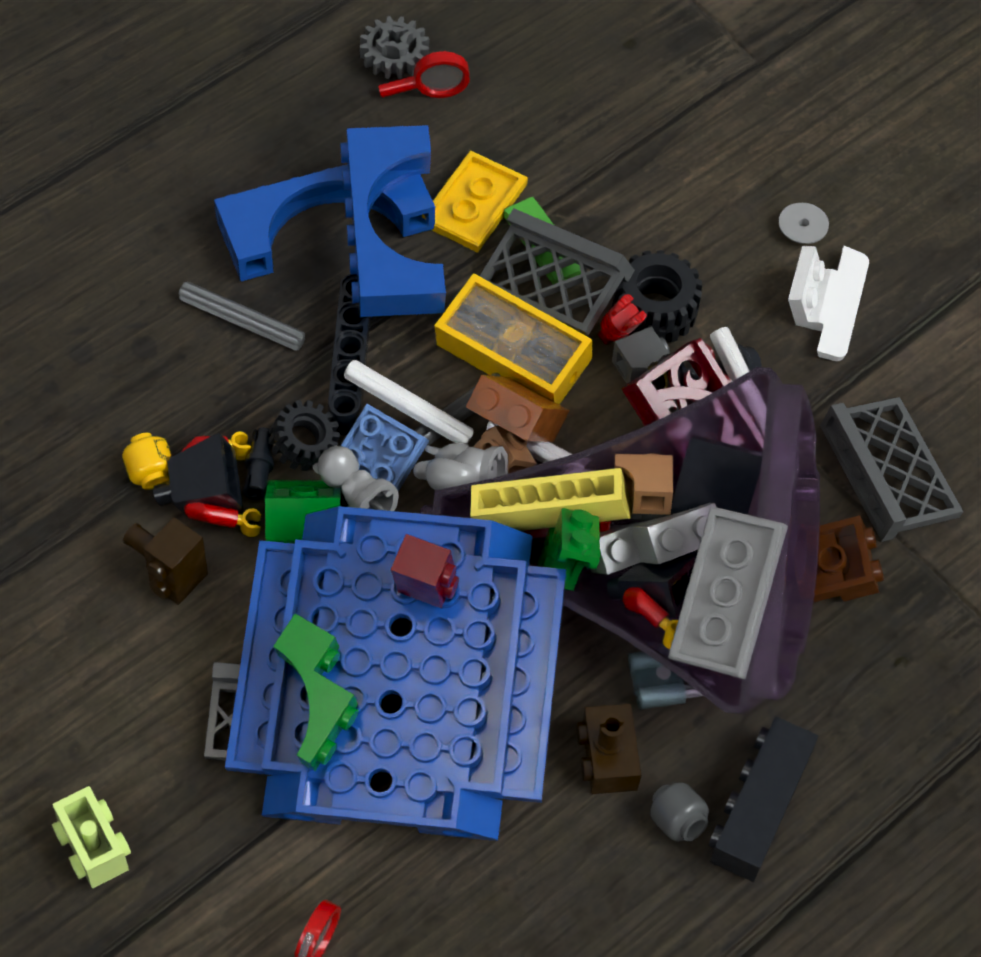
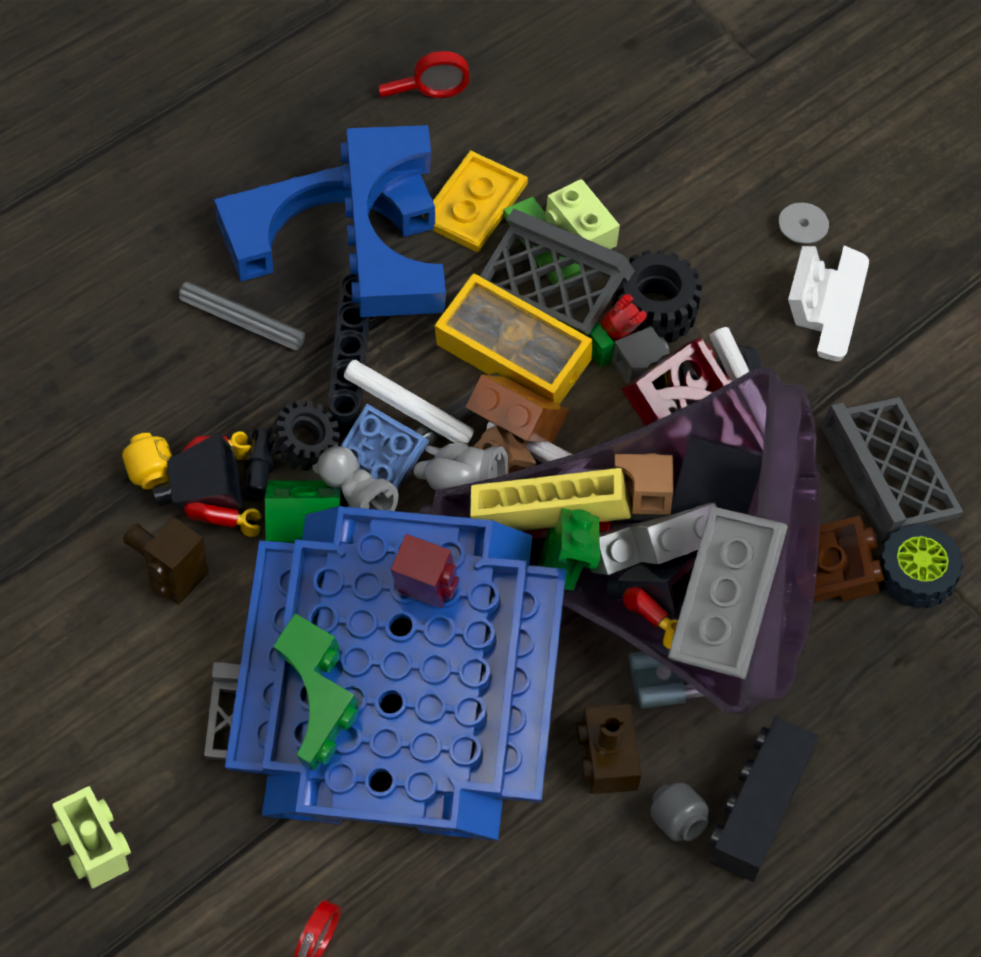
dark grey gear [360,16,429,79] -> none
none -> yellowish green brick [545,179,620,249]
none -> green plate [582,322,614,368]
none -> black wheel [879,523,963,609]

